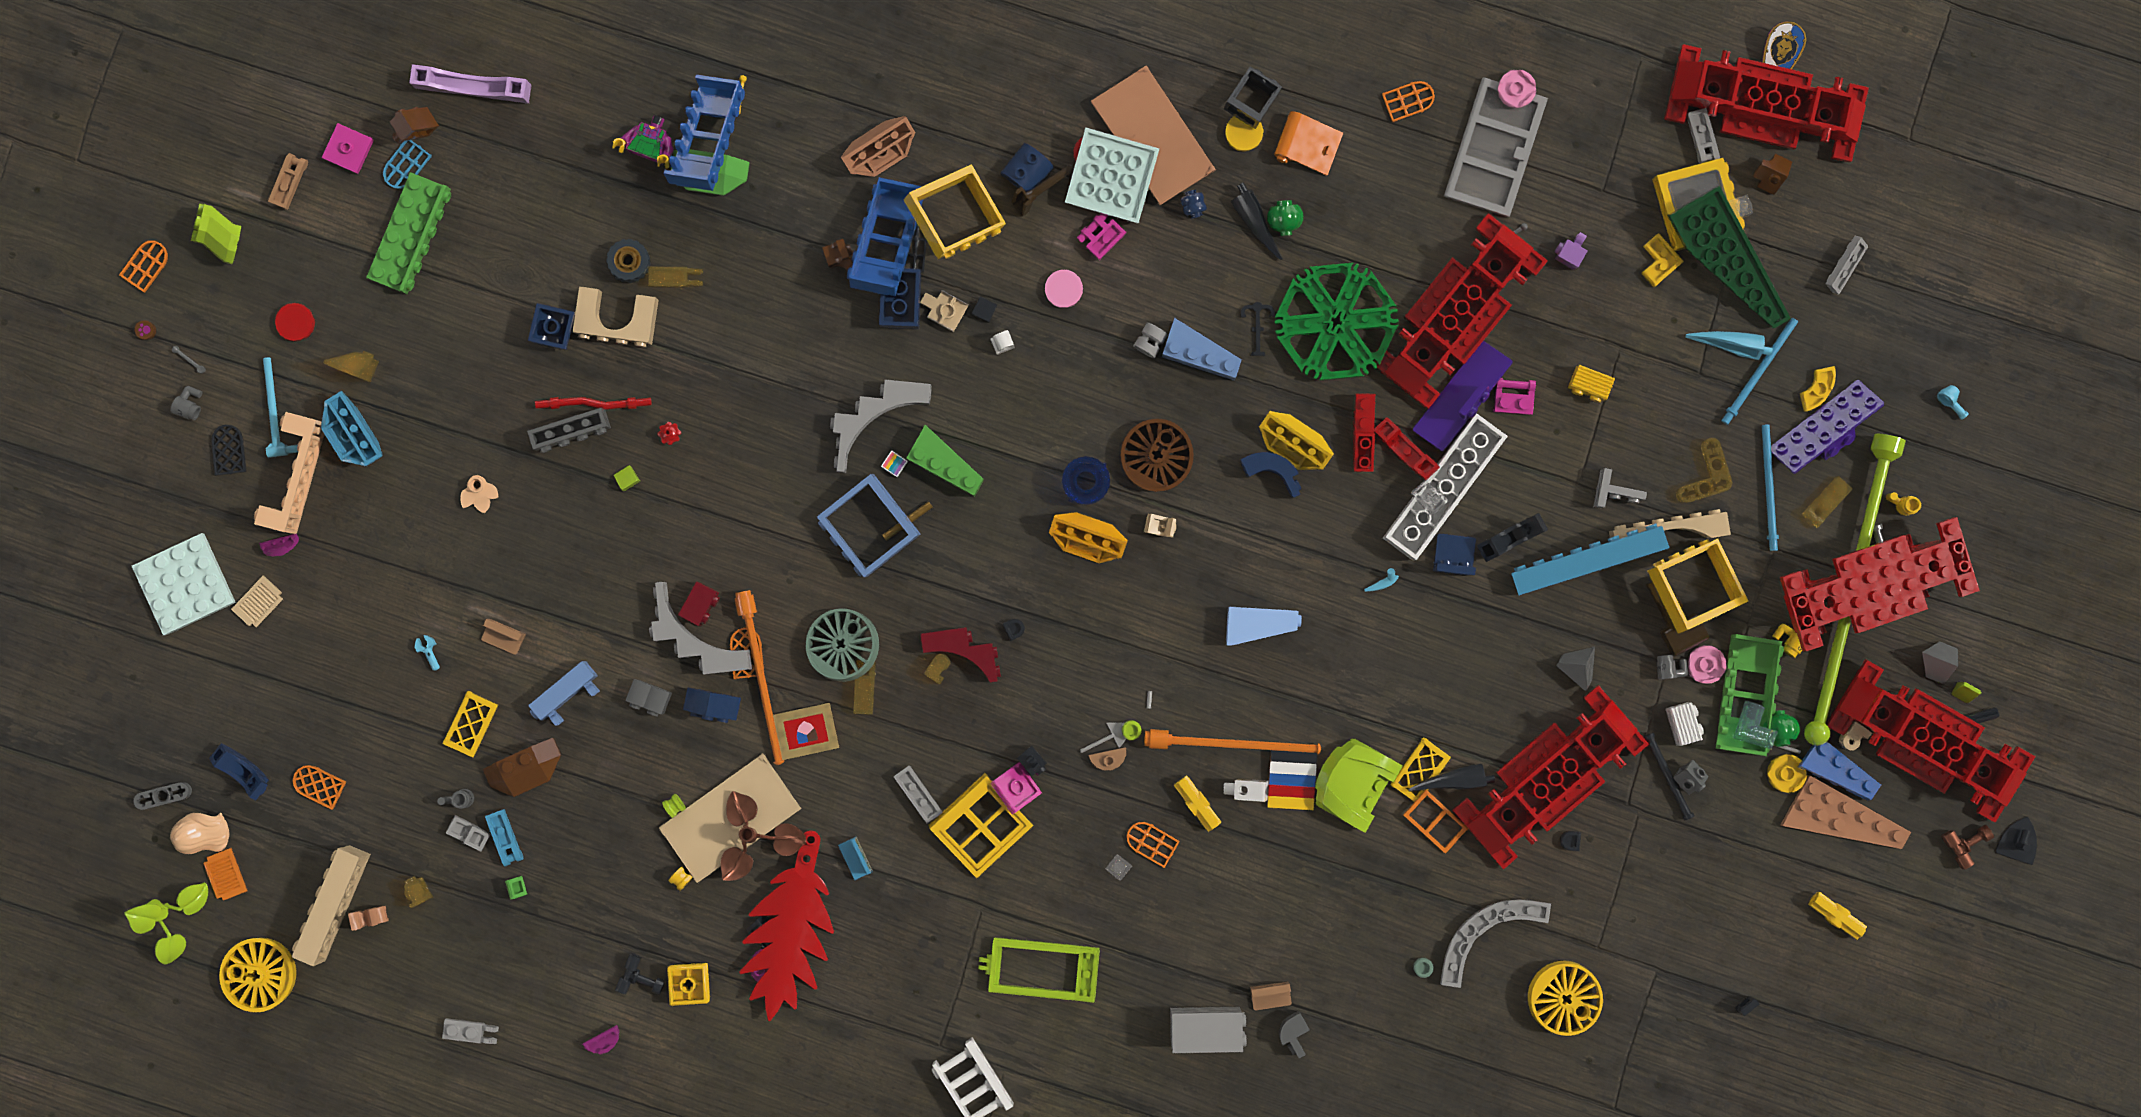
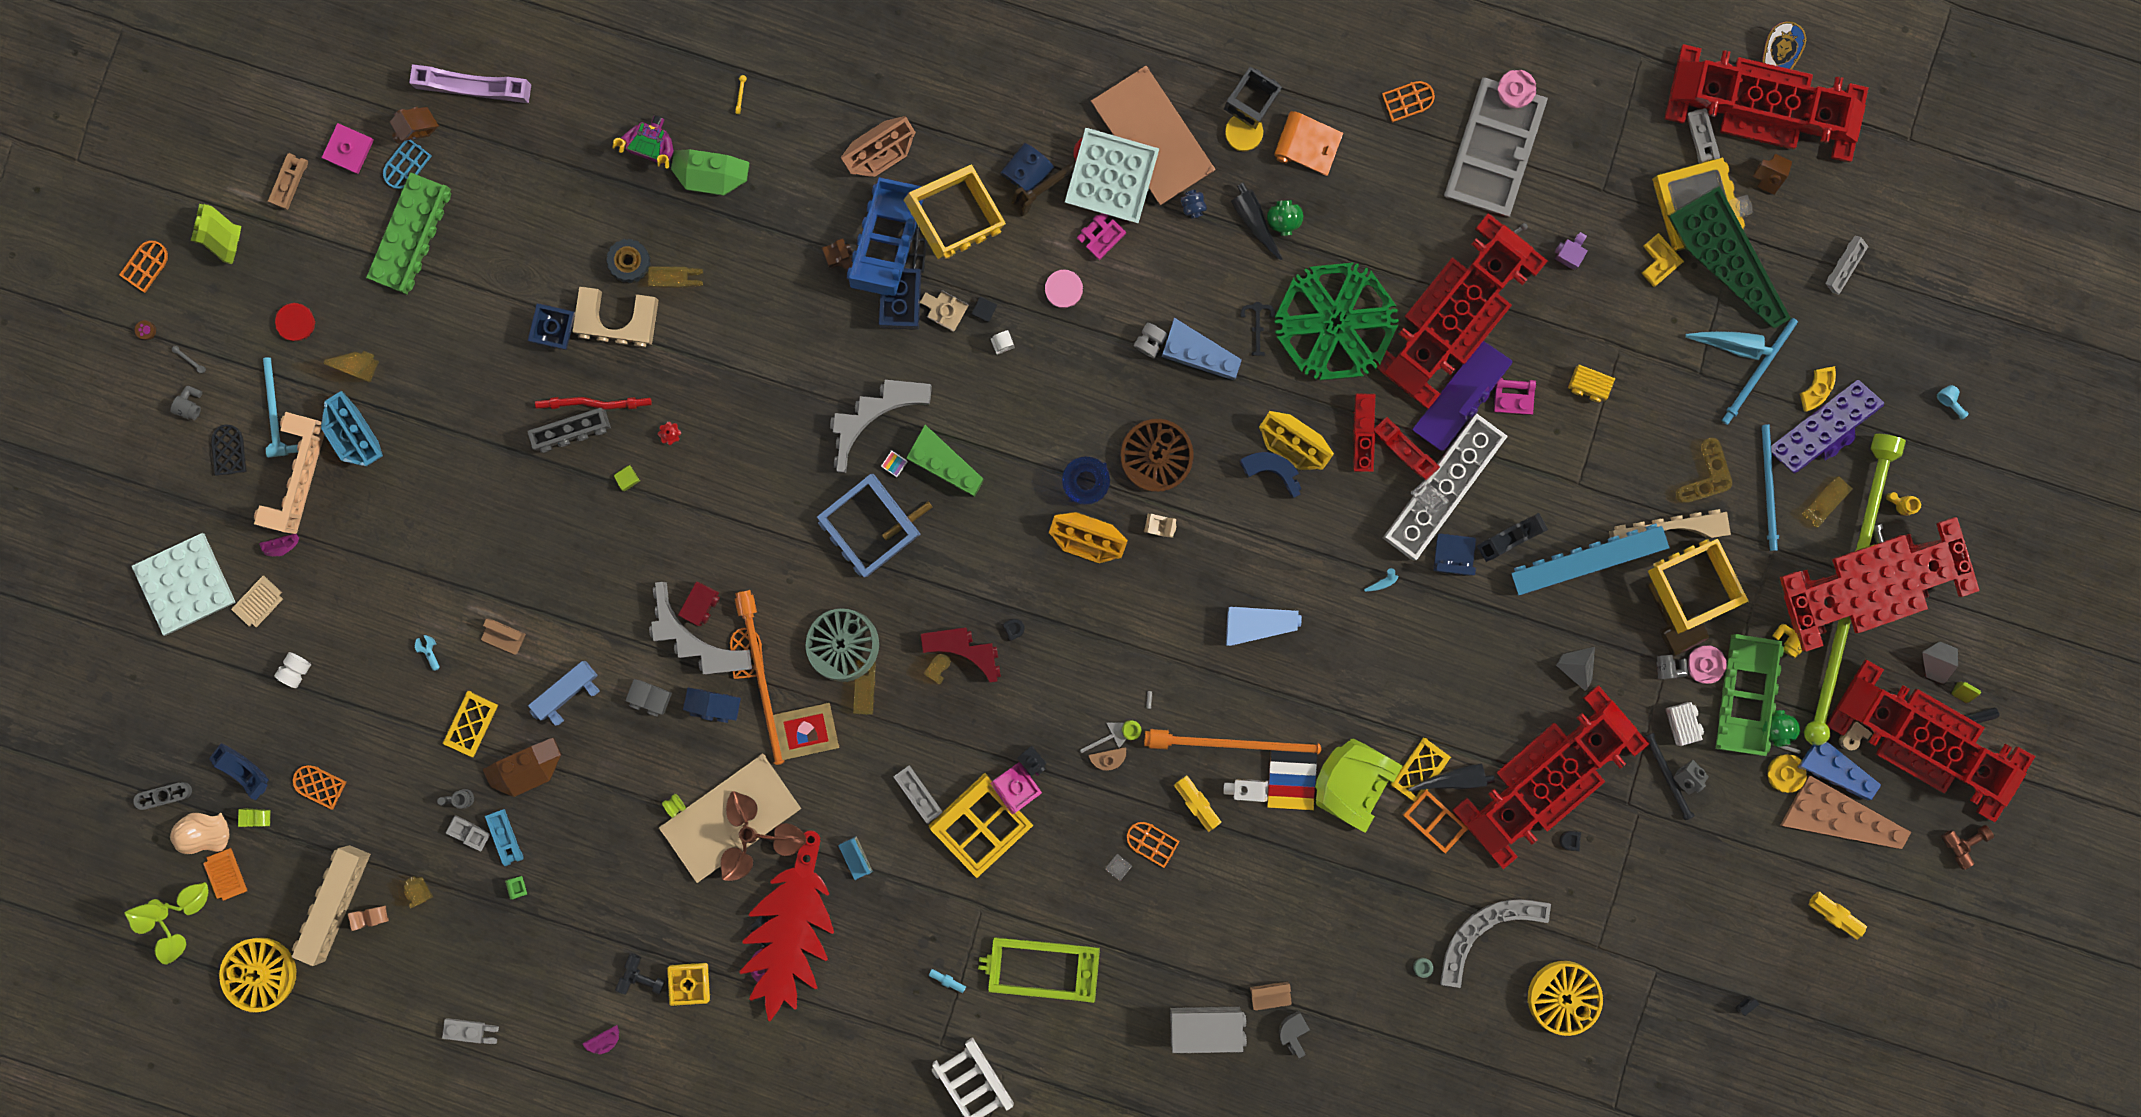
light nougat plate [461,475,498,513] -> none
blue window [664,75,745,191] -> none
yellow wheel [668,867,693,891] -> none
light grey bracket [1593,468,1647,508] -> none
clear light blue brick [1733,701,1778,750] -> none
black shield [1995,817,2037,865] -> none
none -> lime leg [238,808,271,827]
none -> white wheel [274,652,311,688]
none -> medium azure bar [929,969,966,993]

